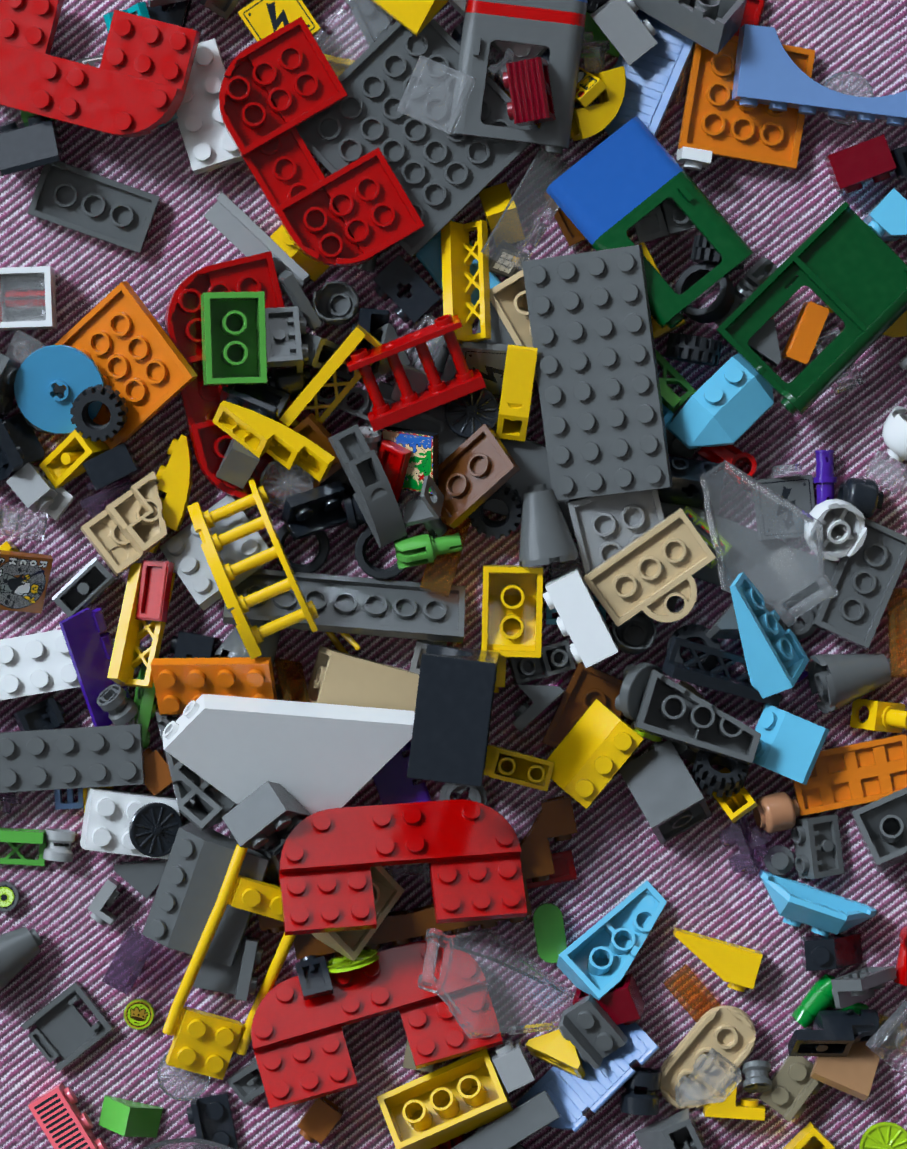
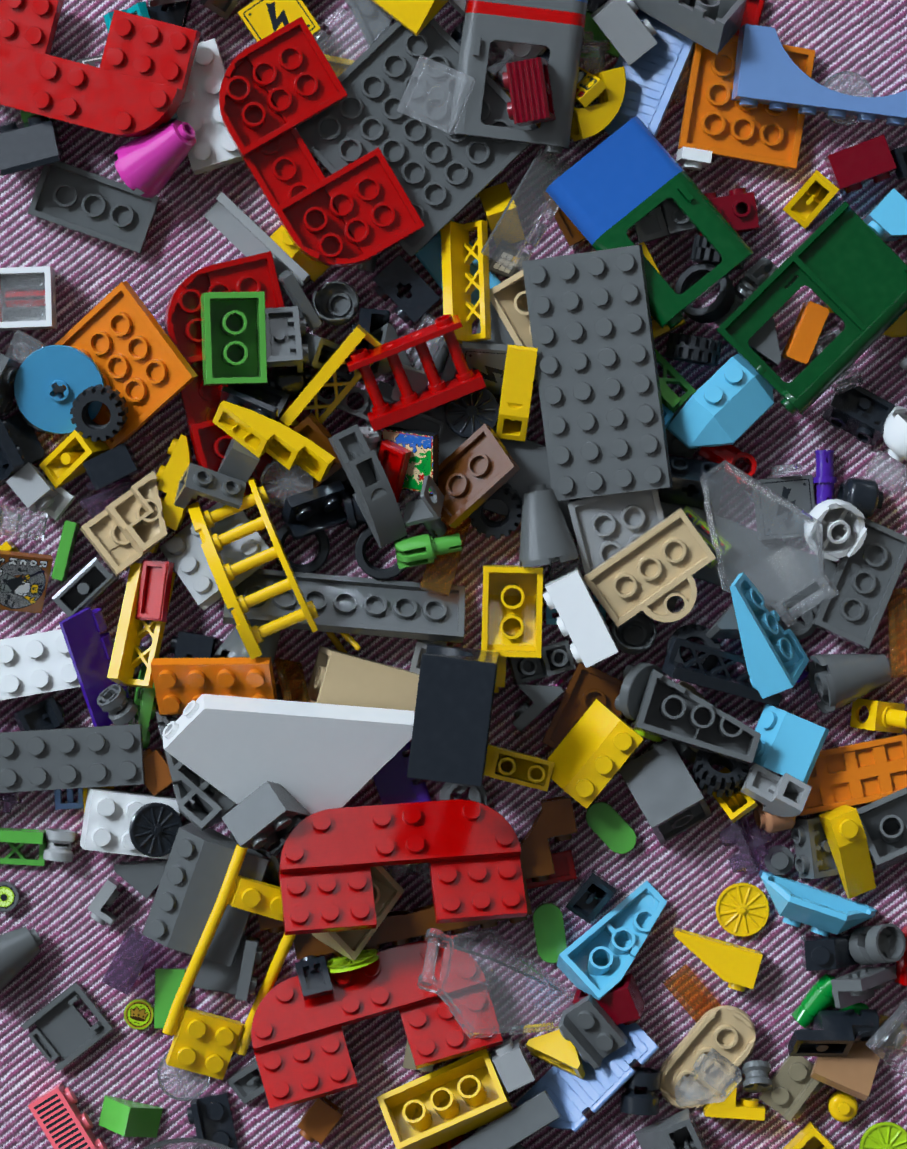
none -> bright green tile [51,520,80,581]
none -> dark pink cone [114,120,196,198]
none -> bright green tile [154,968,186,1029]
none -> dark grey bracket [174,463,246,509]
none -> black slope [565,869,617,924]
none -> bright green tile [586,802,636,854]
none -> dark red brick [697,188,759,236]
none -> yellow wheel [715,883,770,937]
none -> light grey brick [740,763,812,817]
none -> yellow slope [783,170,840,229]
none -> yellow slope [819,804,876,899]
none -> black bracket [822,378,895,446]
none -> yellow piece [827,1091,858,1122]
none -> dark grey wheel [849,924,906,965]

